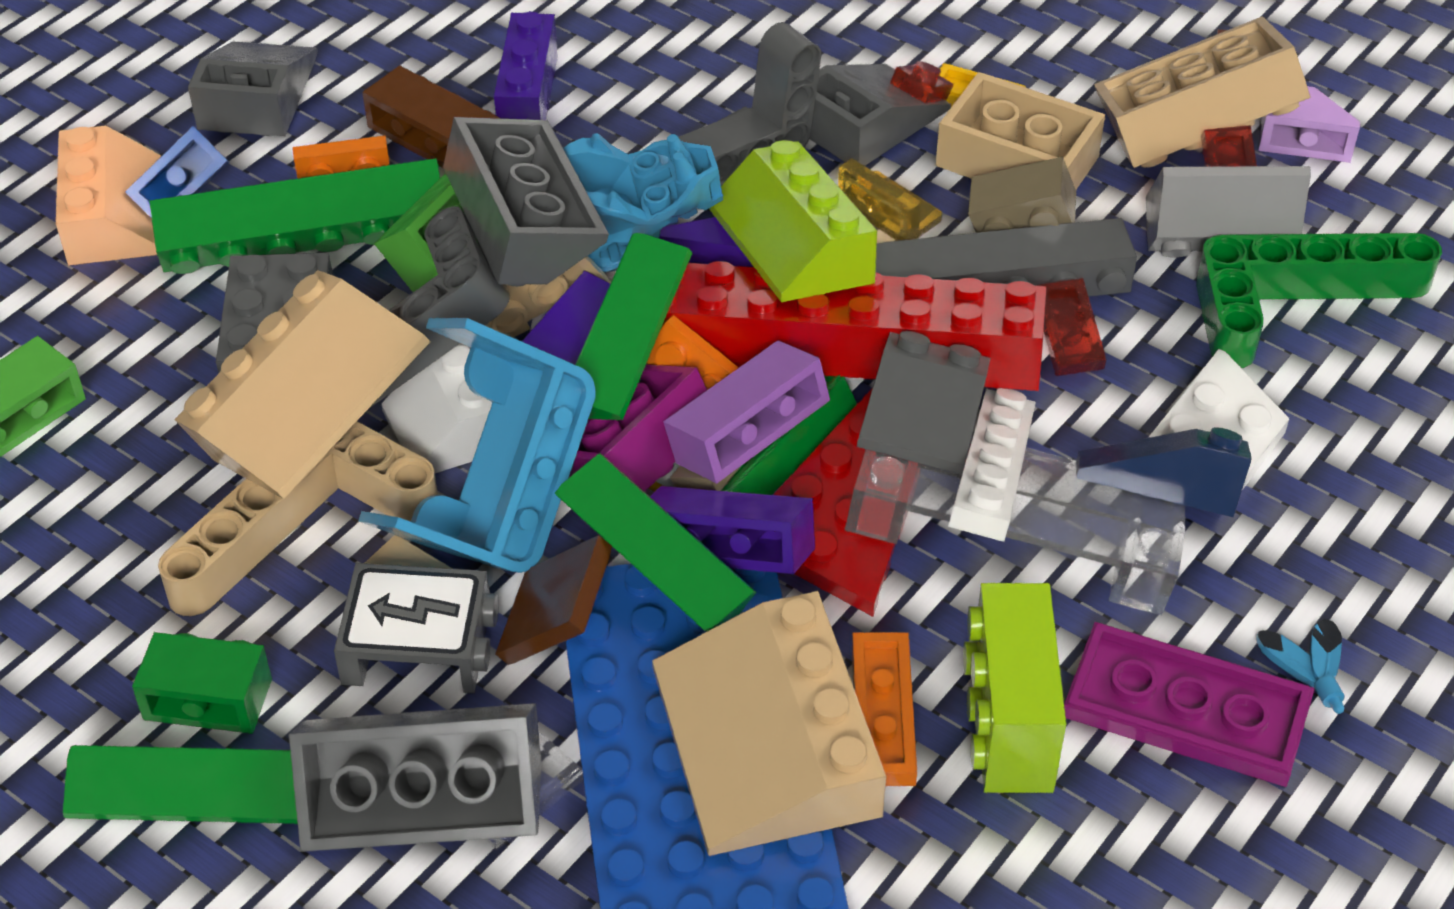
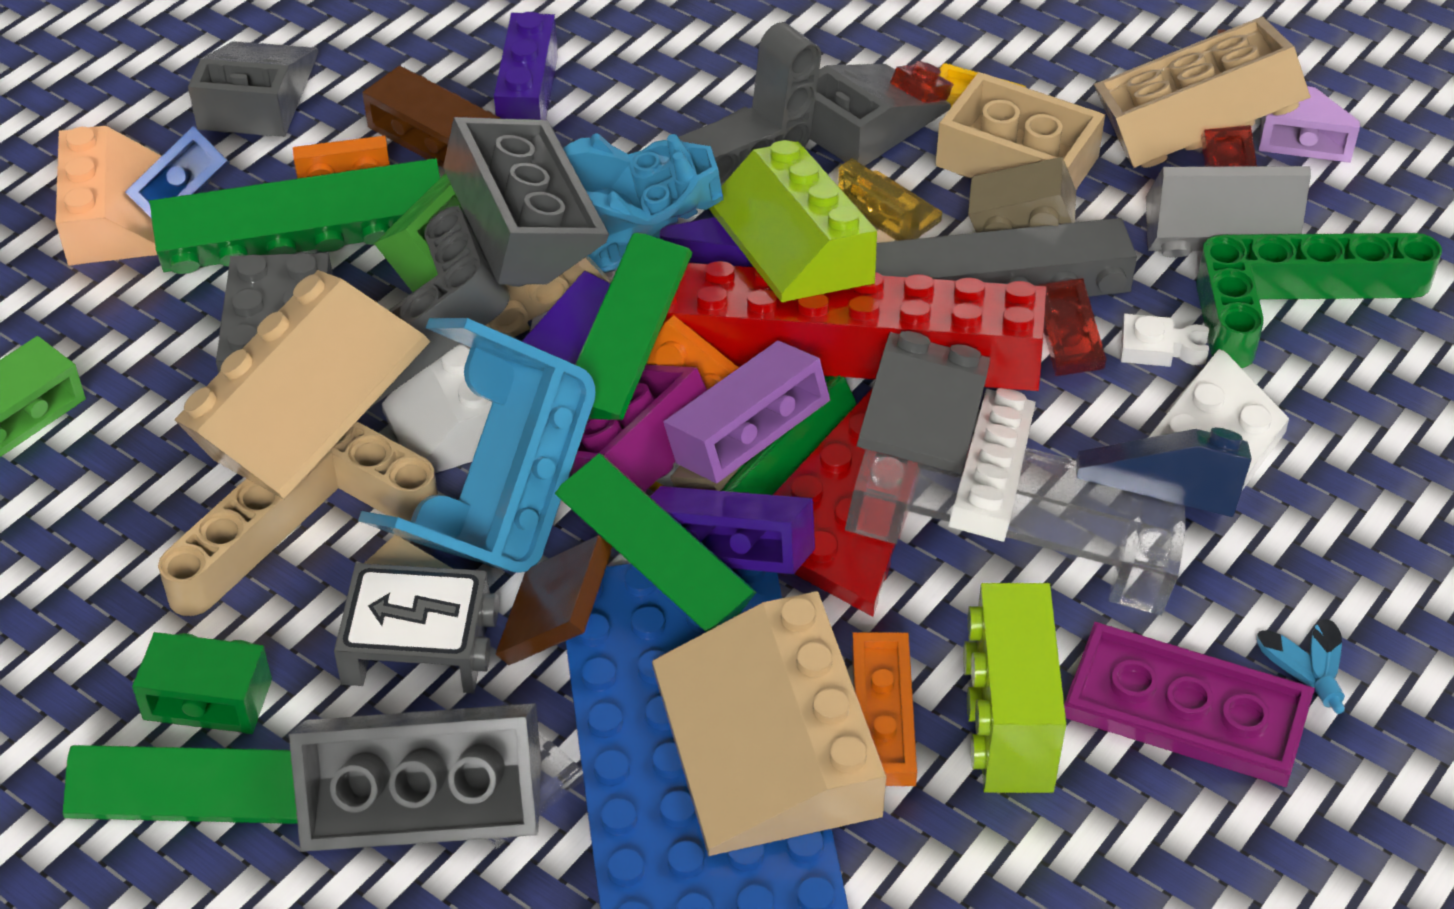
none -> white plate [1121,314,1209,367]

